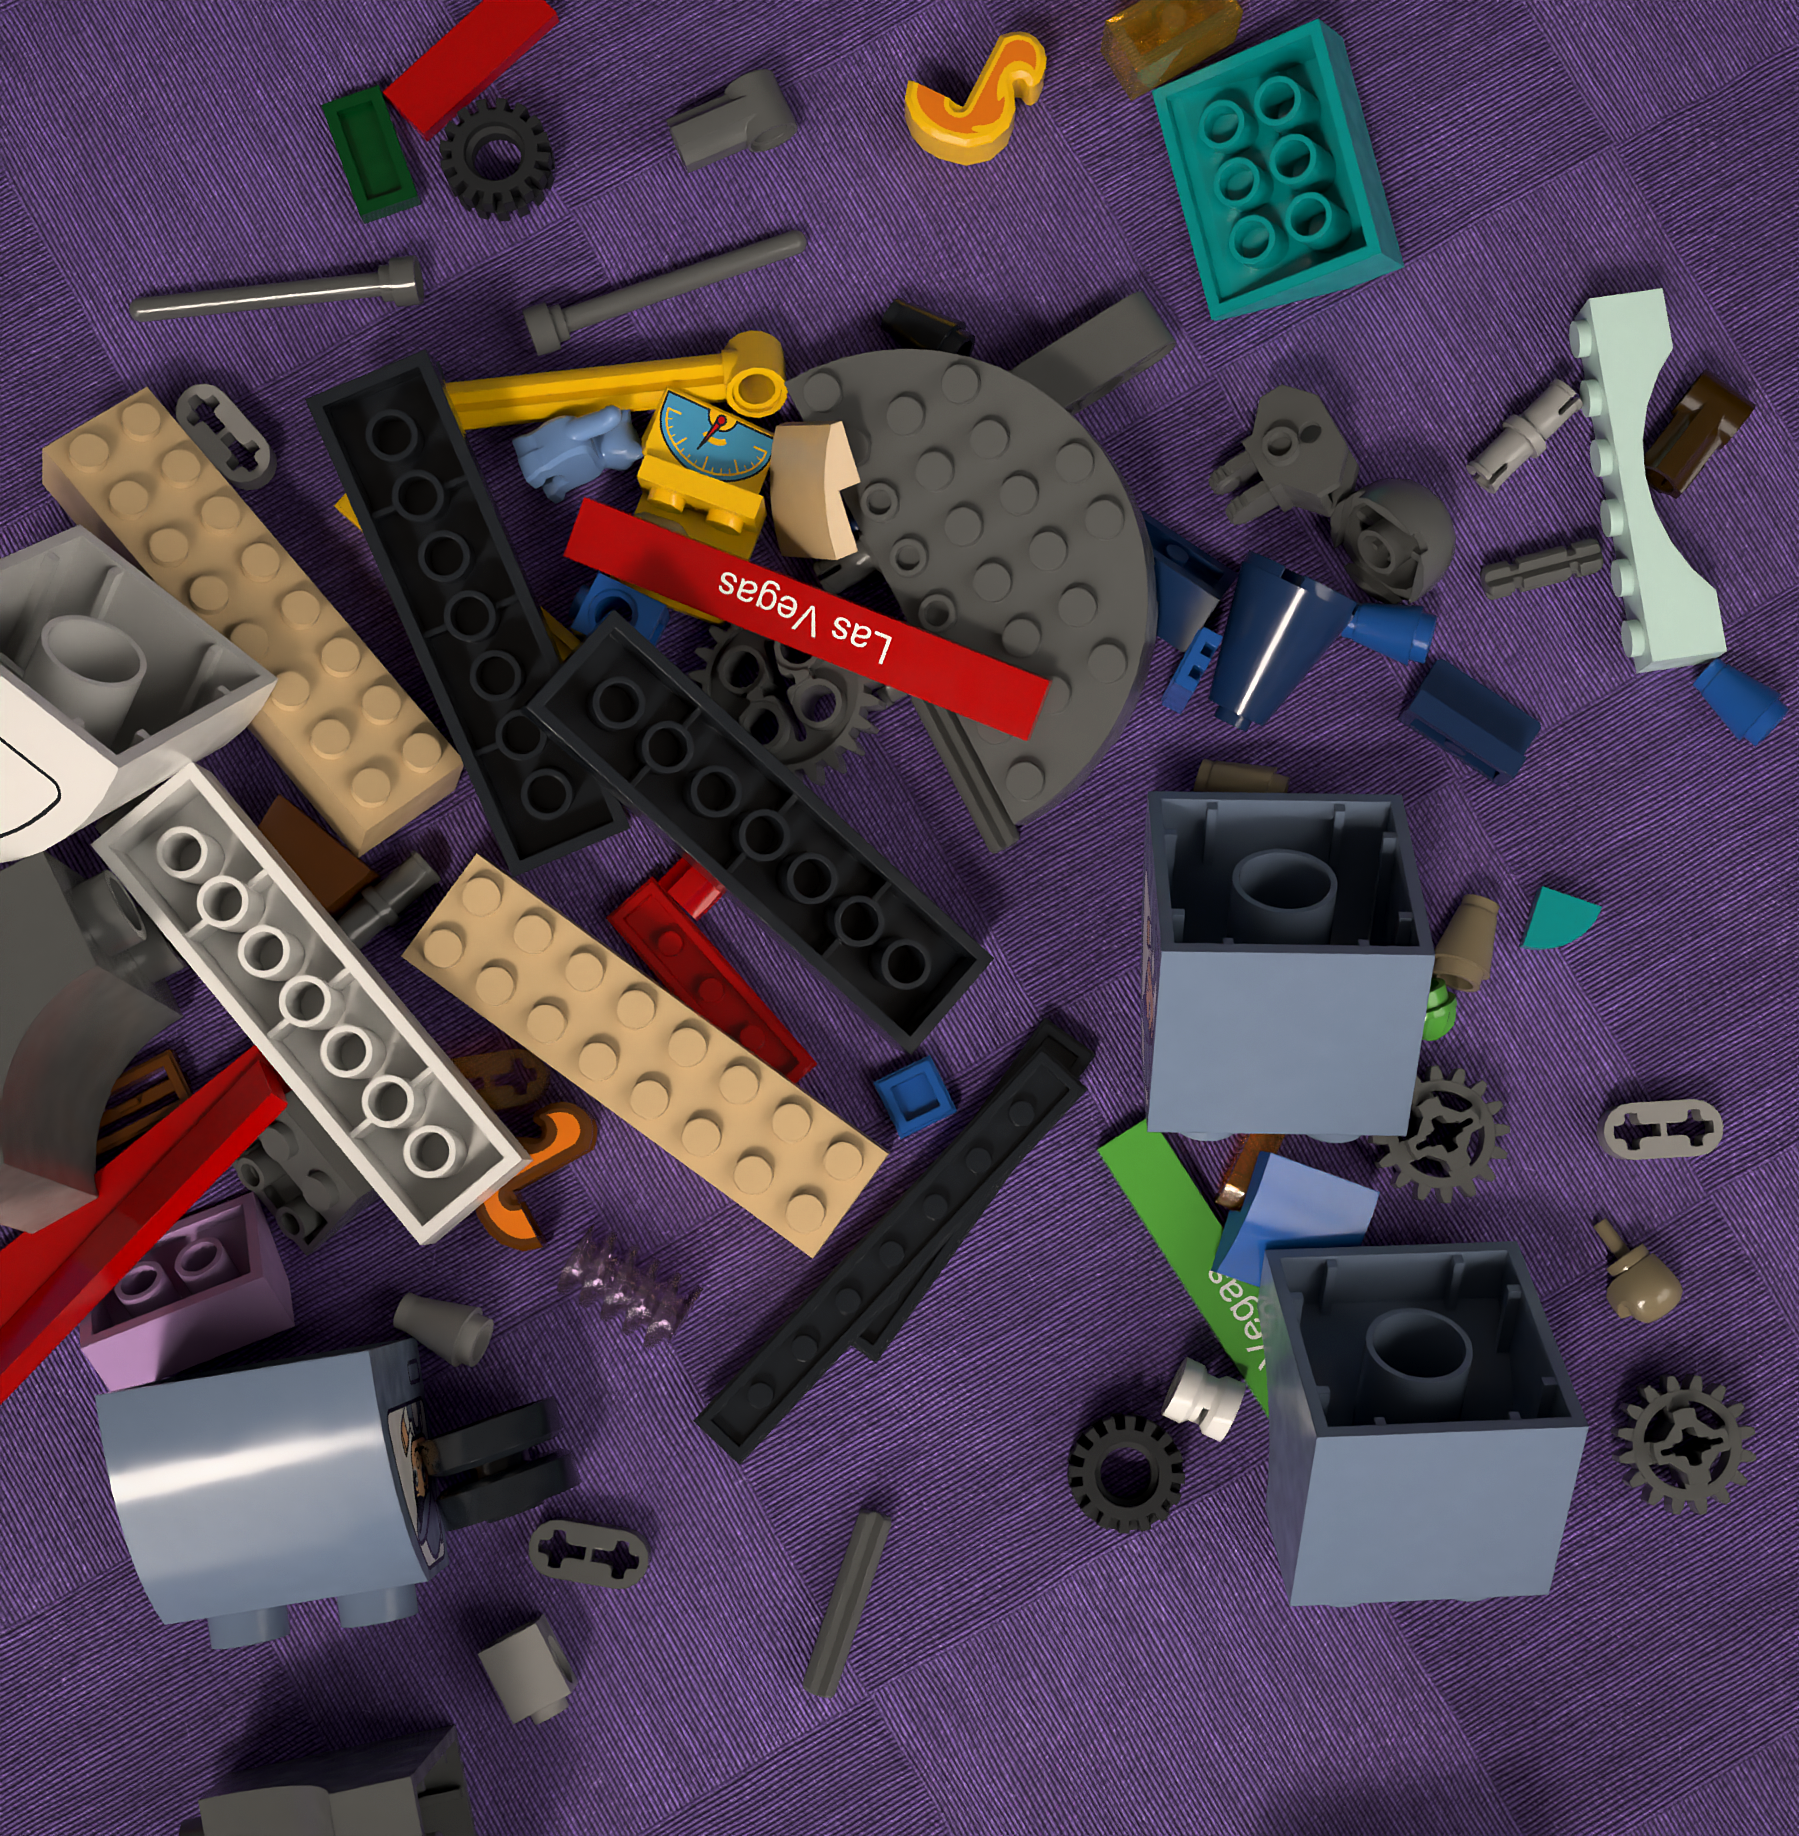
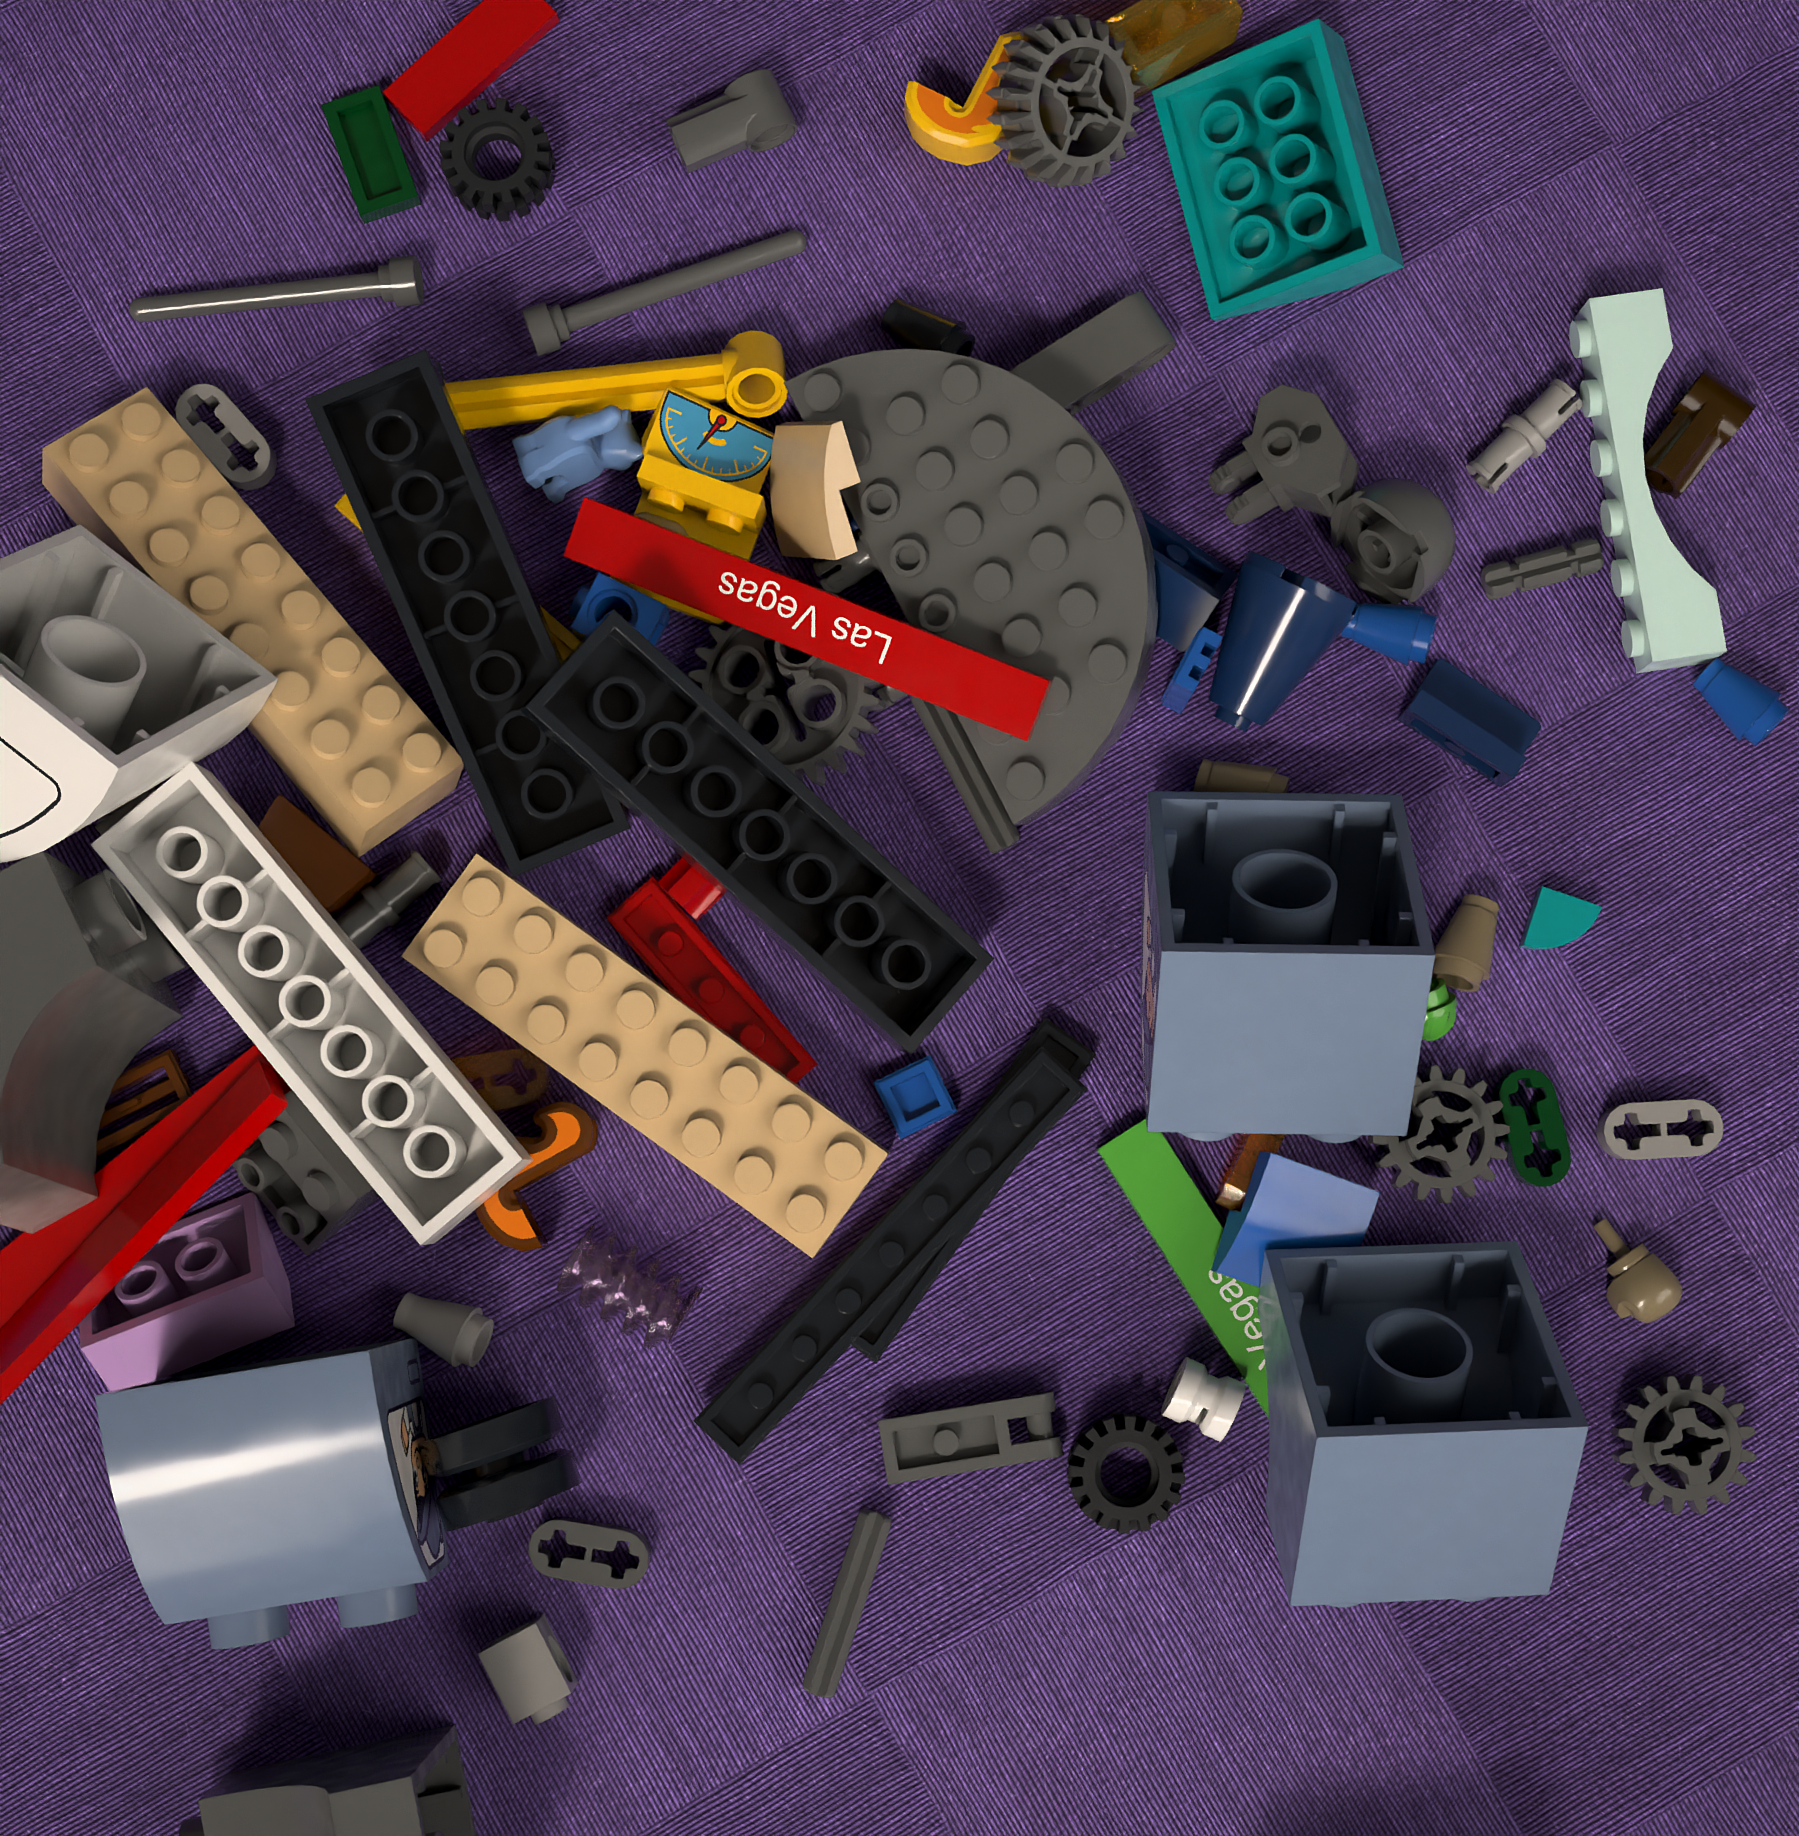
none -> dark grey plate [878,1391,1064,1485]
none -> dark grey gear [985,14,1145,188]
none -> dark green beam [1493,1069,1571,1187]

